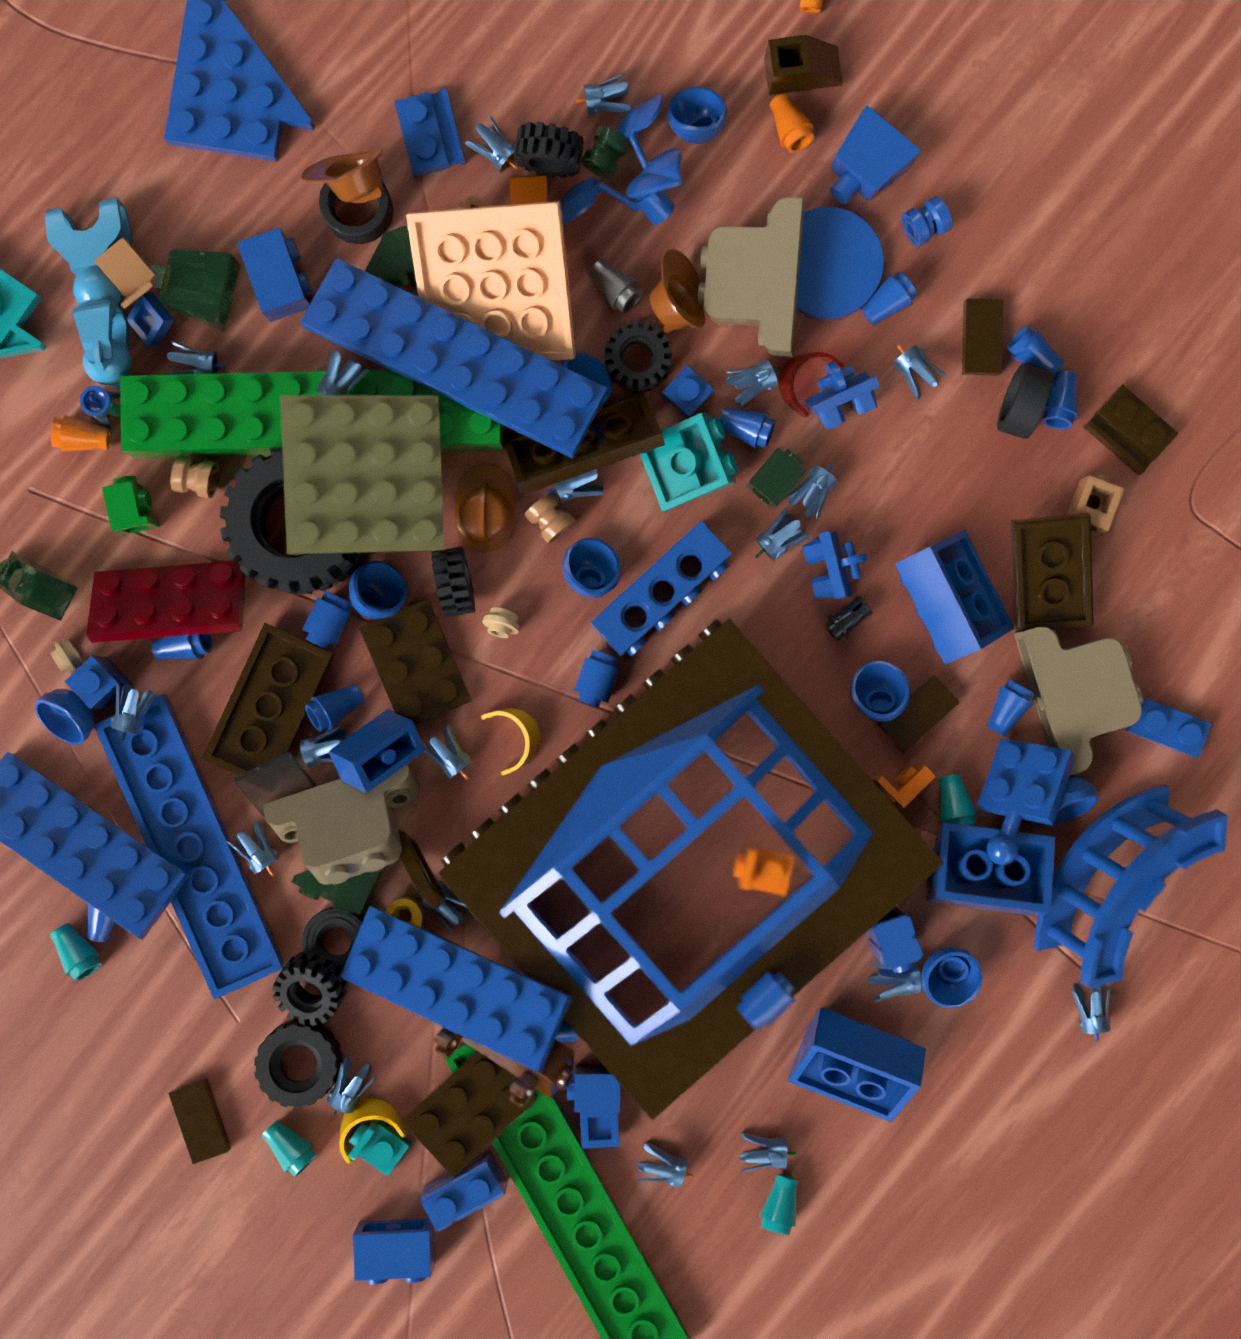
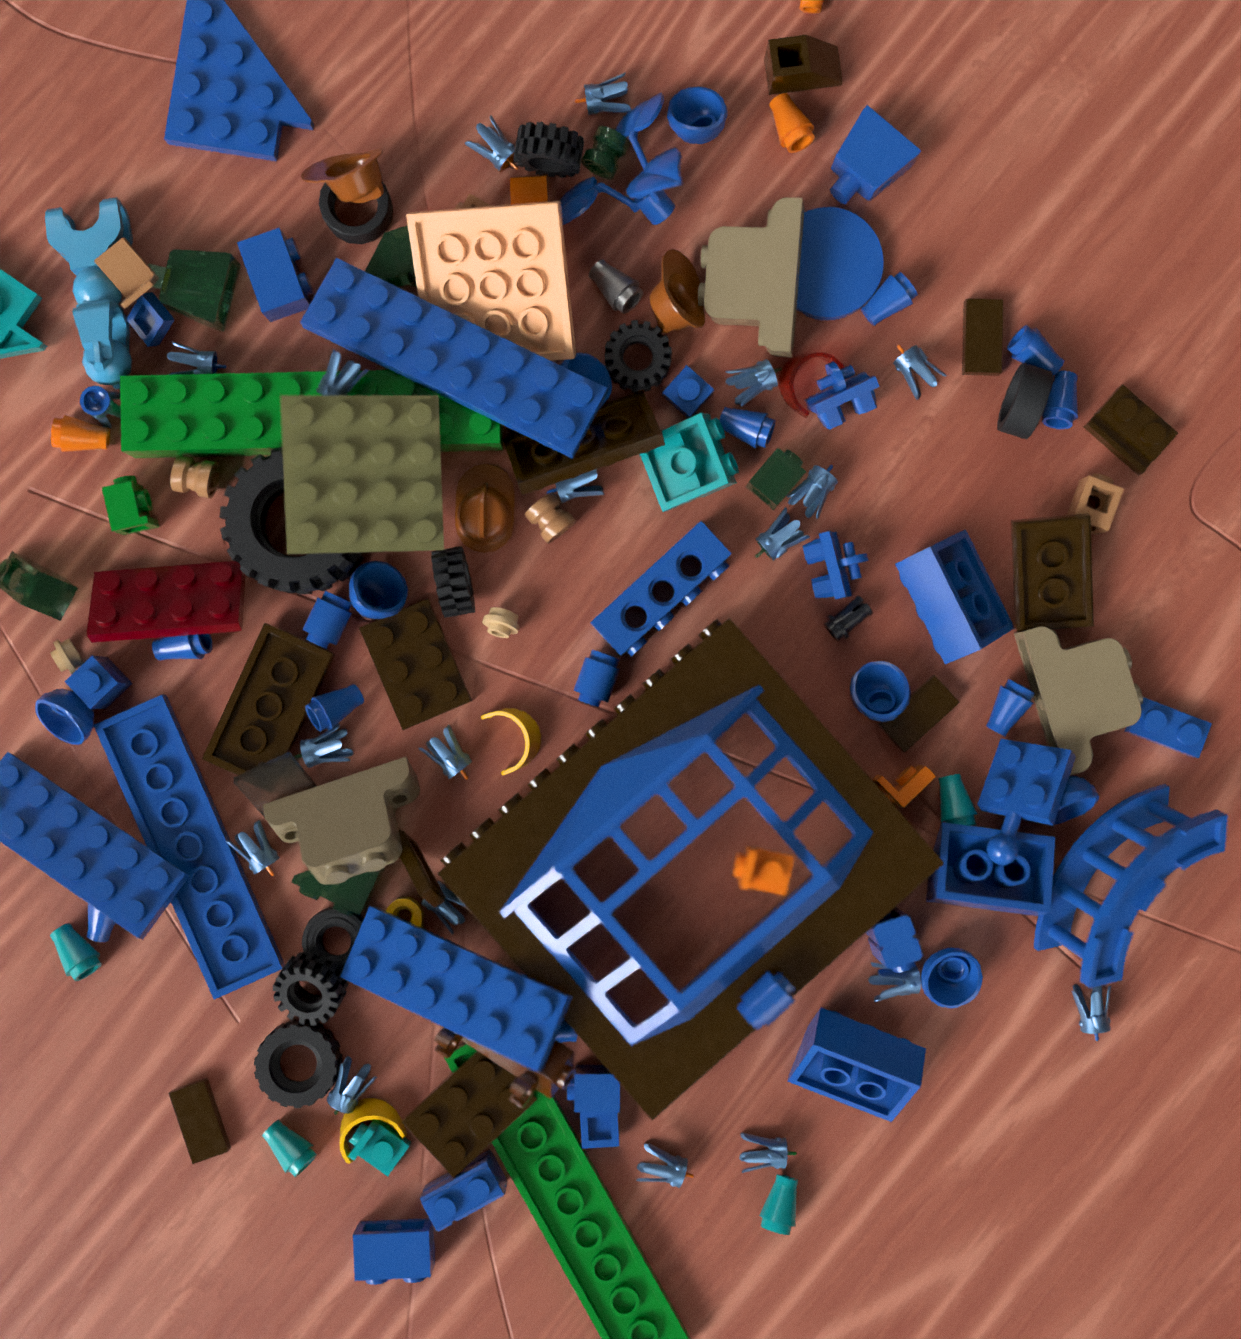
flat silver piece [110,683,157,741] -> none
blue brick [328,709,425,794] -> none
blue plate [394,88,466,177] -> none
blue piece [562,538,621,598] -> none
blue wheel [901,196,953,247] -> none

